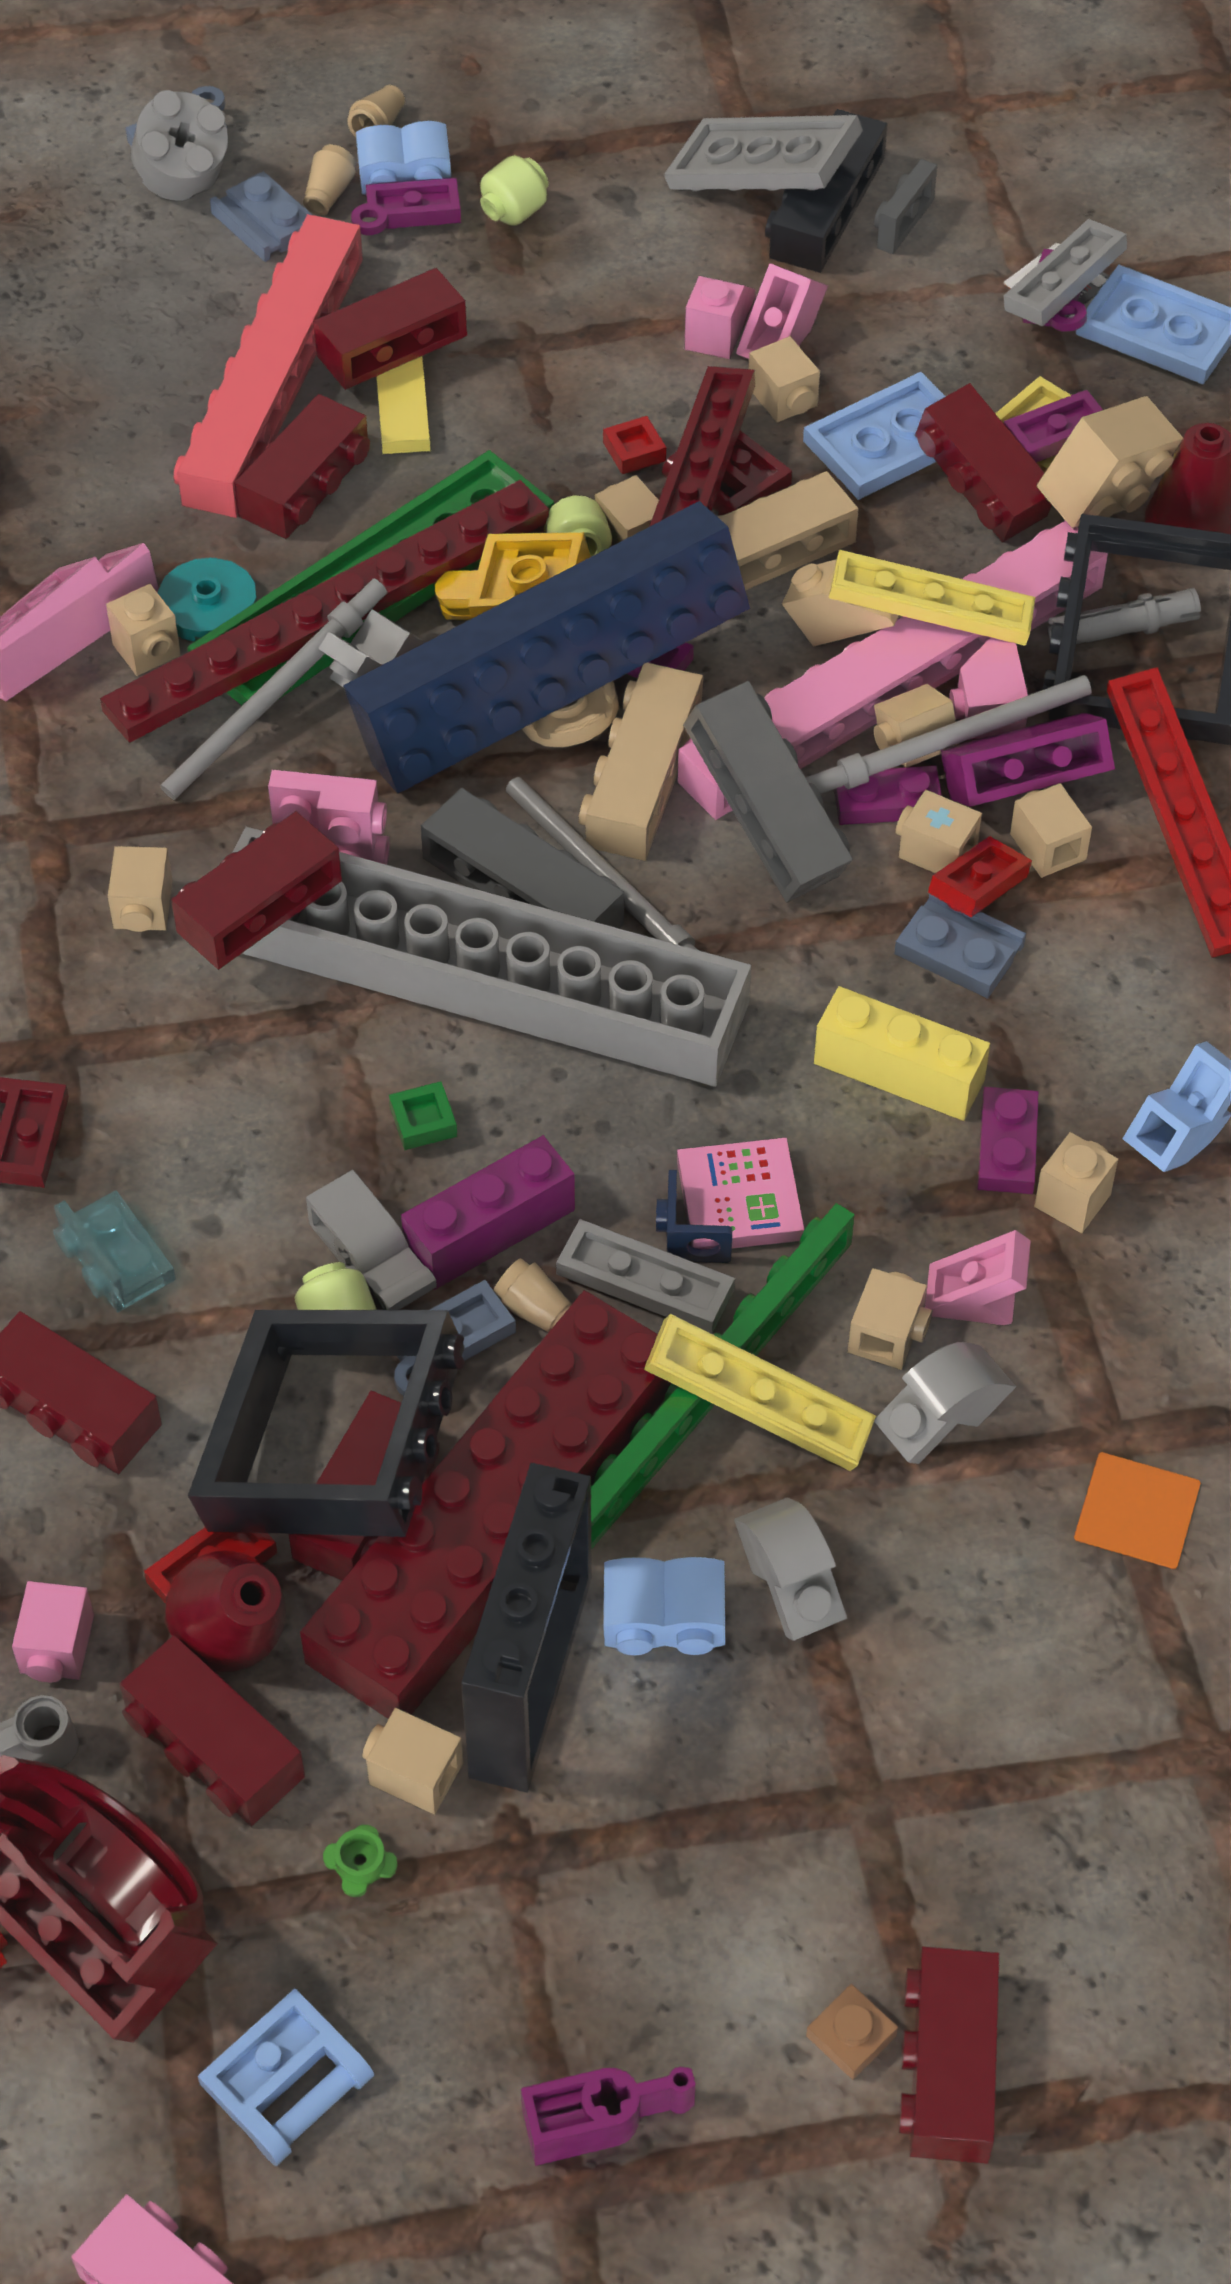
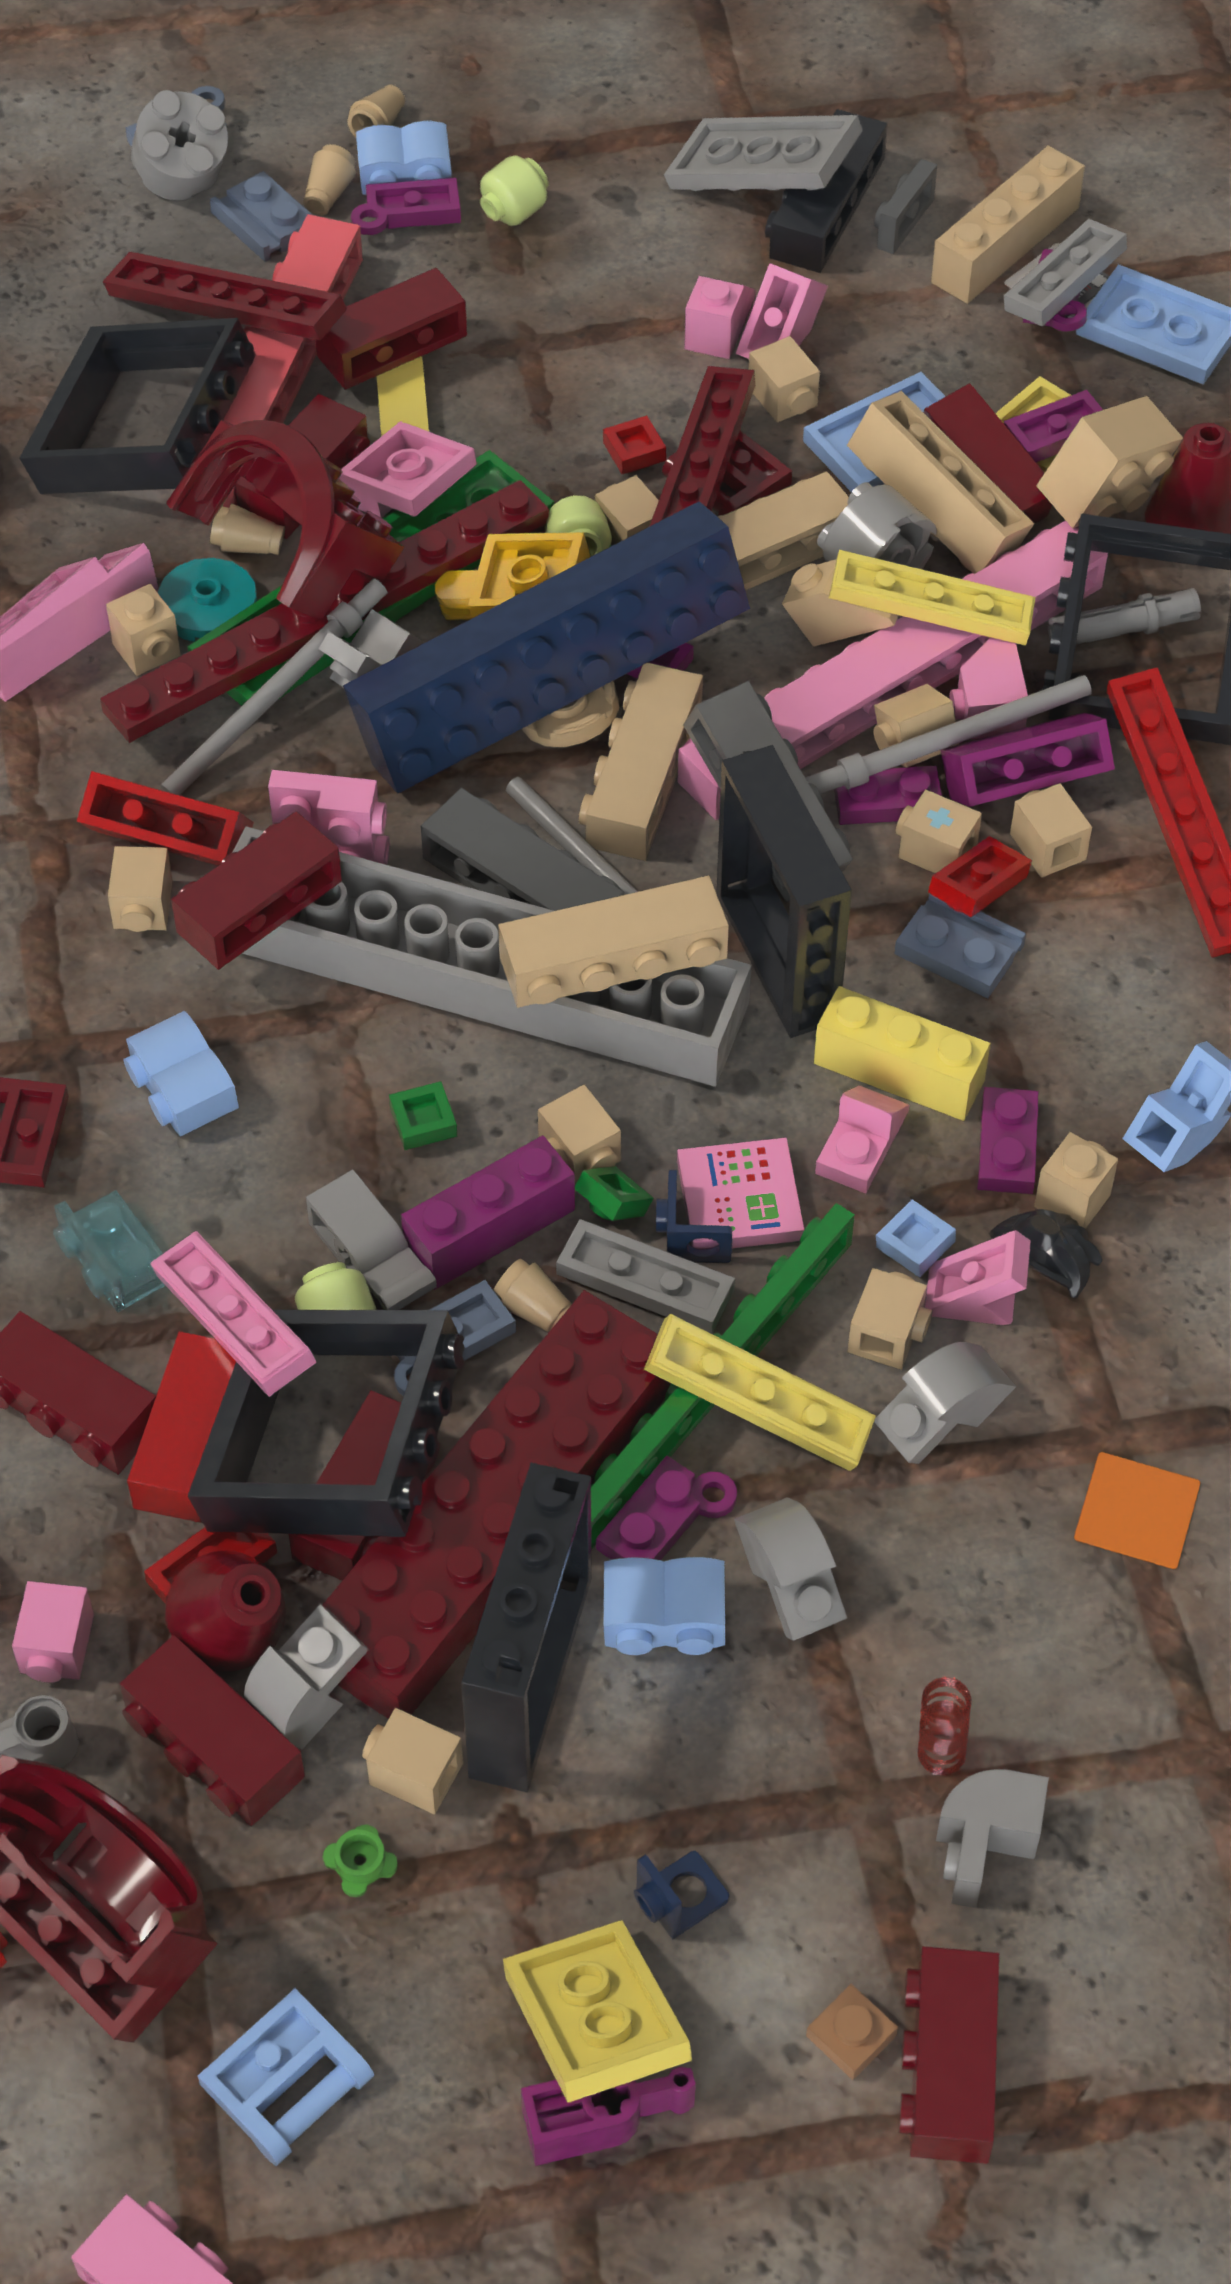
none -> black window [19,318,256,494]
none -> red brick [76,771,254,866]
none -> dark red plate [102,251,347,341]
none -> light blue brick [124,1011,239,1137]
none -> red brick [127,1331,236,1523]
none -> bright pink tile [150,1231,317,1397]
none -> dark red piece [166,420,405,620]
none -> tan cone [210,503,285,555]
none -> light grey brick [244,1604,369,1749]
none -> bright pink plate [339,421,477,518]
none -> tan brick [498,876,729,1008]
none -> light yellow plate [503,1920,692,2103]
none -> tan brick [538,1085,621,1184]
none -> green plate [575,1166,654,1221]
none -> magenta hinge [596,1455,737,1560]
none -> dark blue bracket [634,1851,729,1940]
none -> black window [716,745,852,1038]
none -> bright pink slope [815,1086,909,1193]
none -> light grey brick [817,482,937,569]
none -> tan brick [847,391,1034,574]
none -> light blue plate [876,1199,956,1278]
none -> clear red piece [917,1677,972,1776]
none -> tan brick [931,145,1085,304]
none -> light grey brick [936,1769,1049,1908]
none -> black hat [989,1209,1102,1299]

